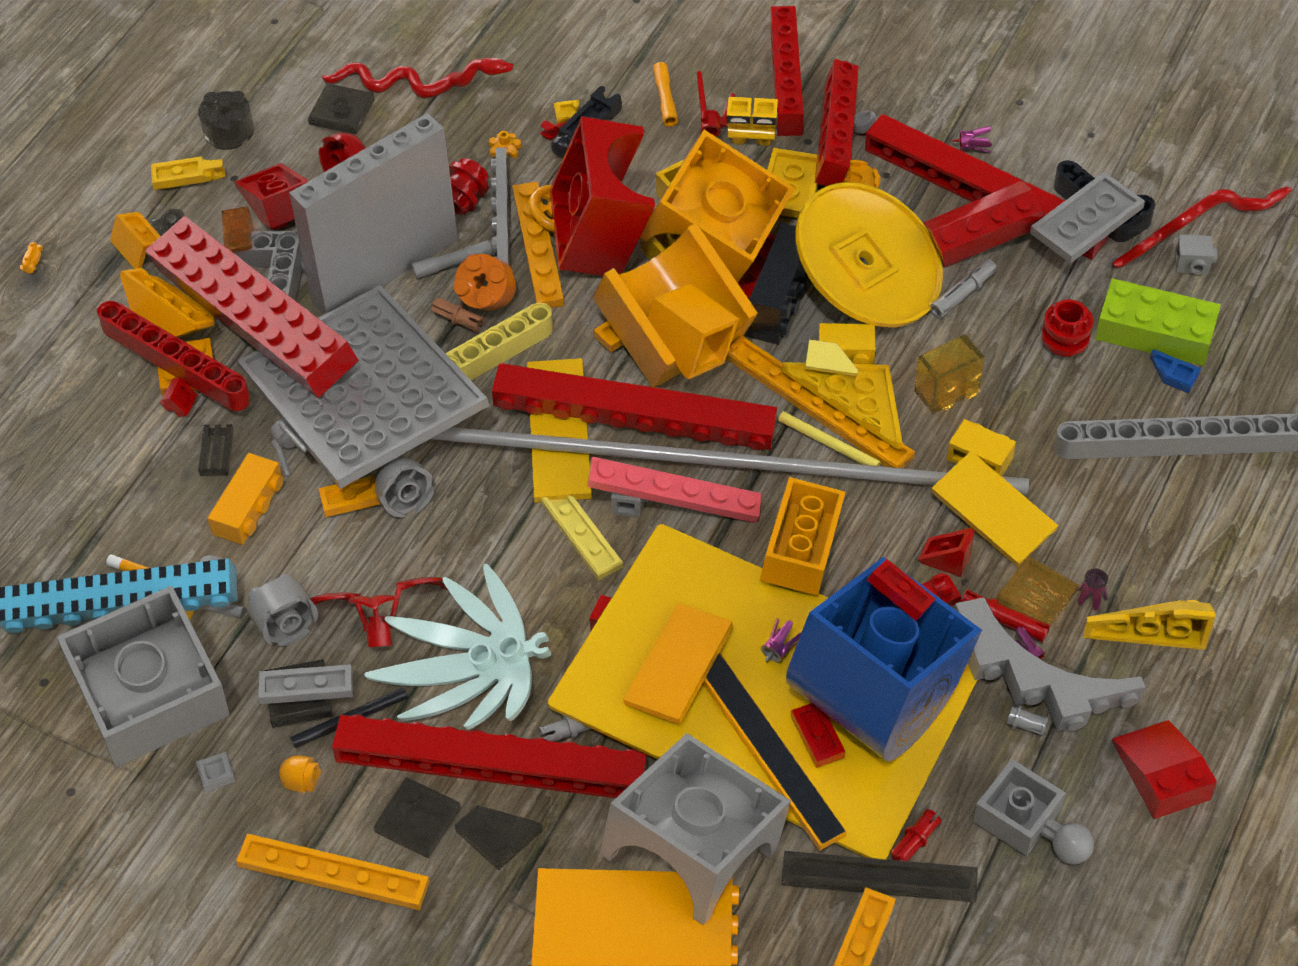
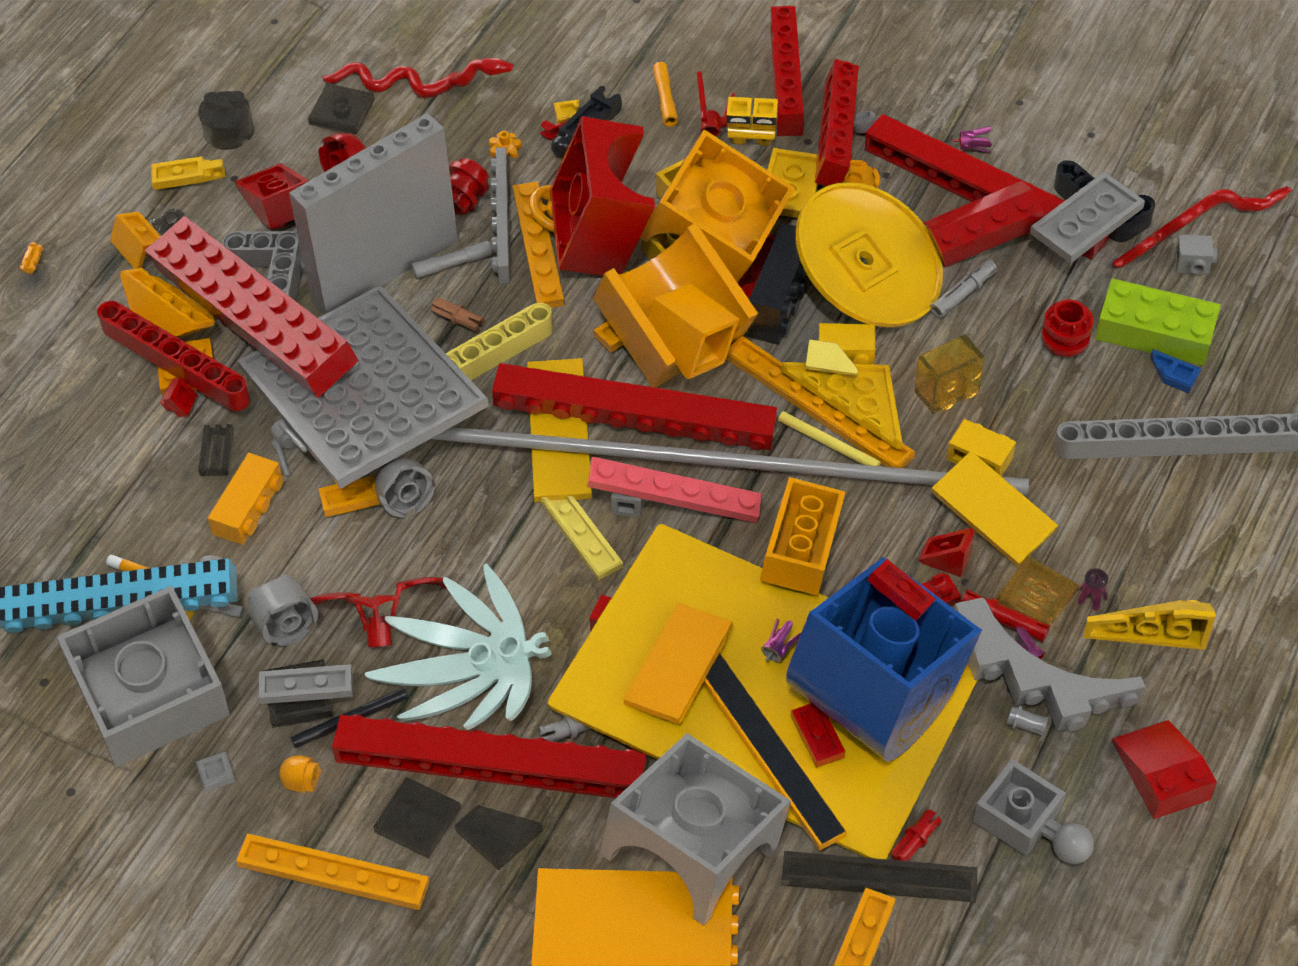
clear orange bracket [221,206,255,252] -> none
orange brick [454,254,516,312] -> none

